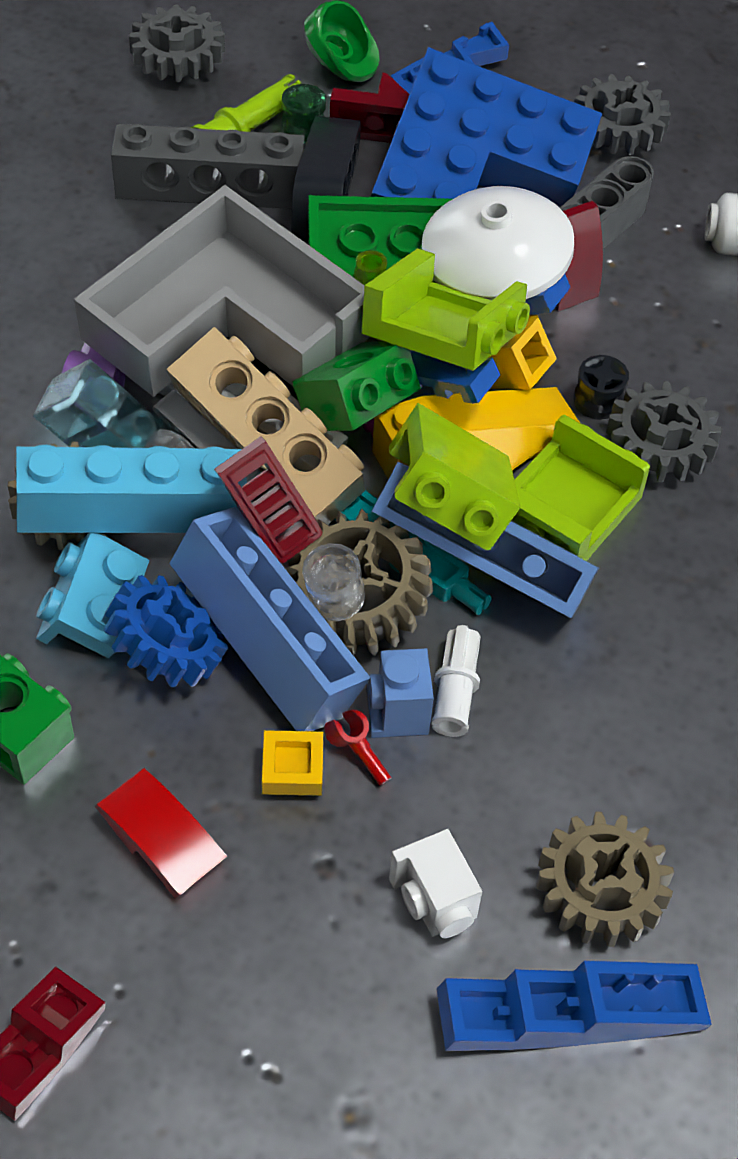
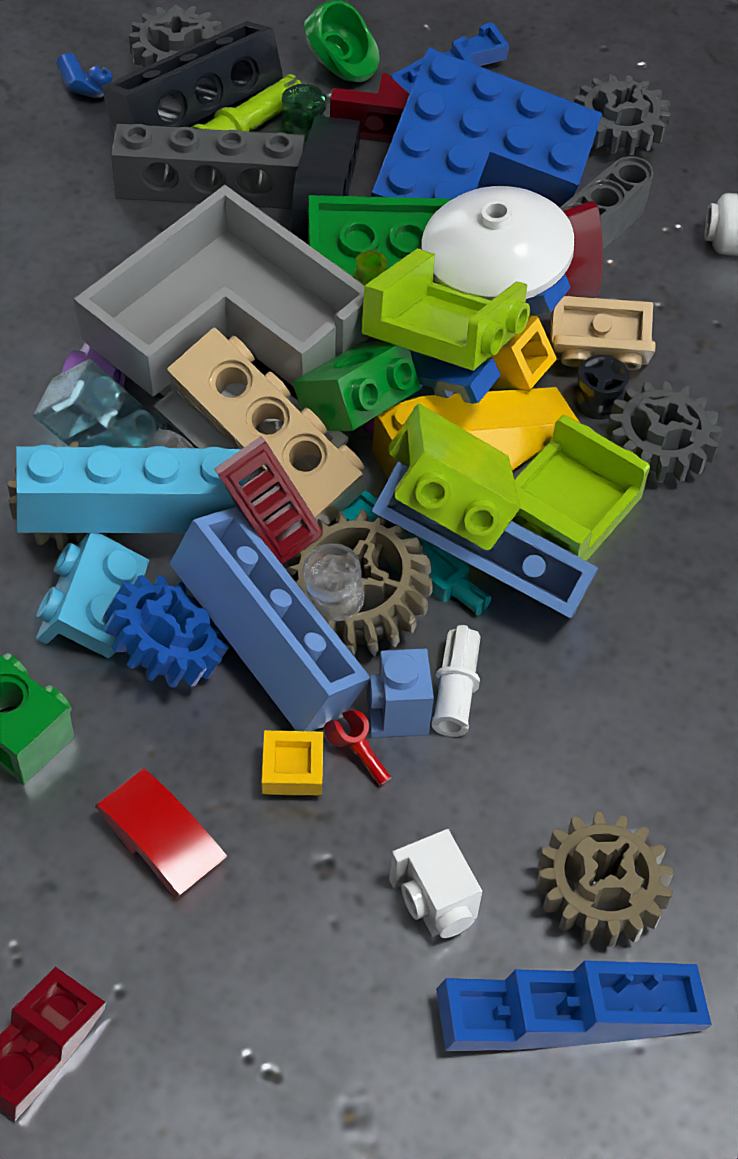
none -> blue arm [56,53,113,99]
none -> black brick [102,21,283,133]
none -> tan bracket [550,296,656,370]

